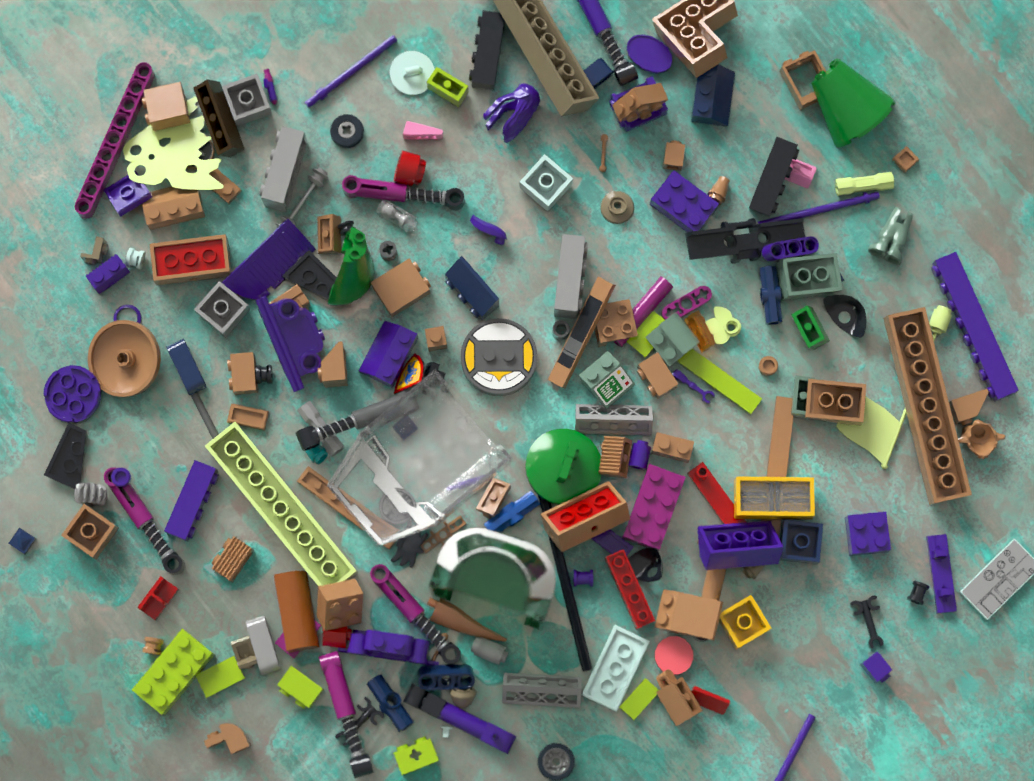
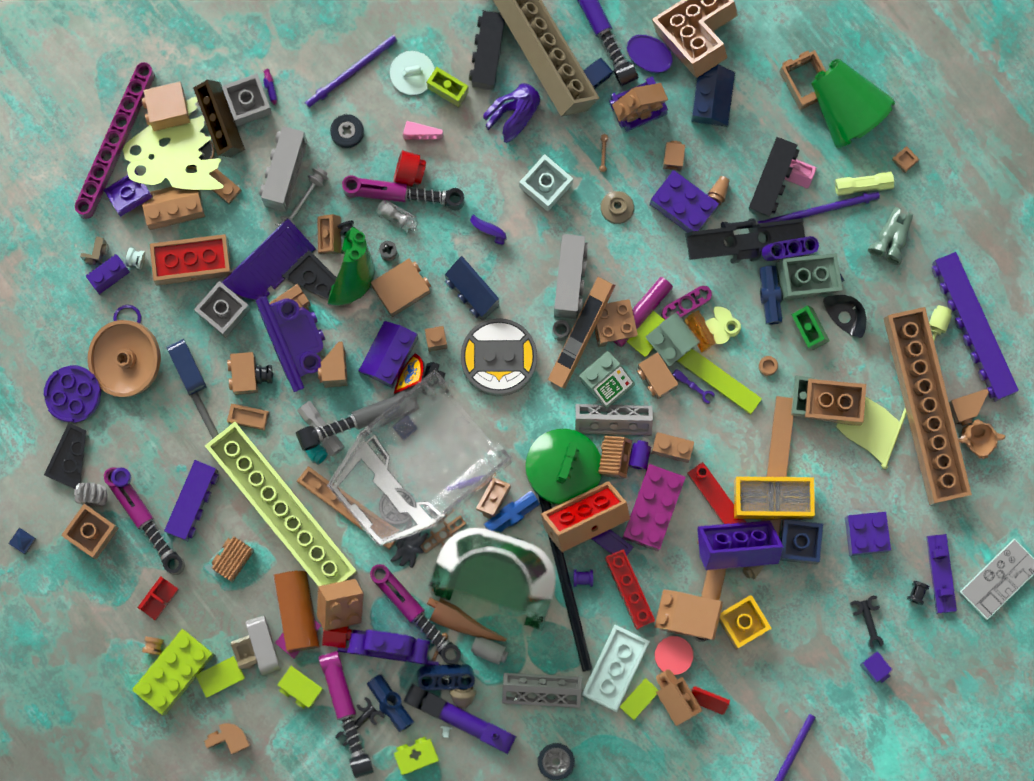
black piece [628,548,663,582] -> none

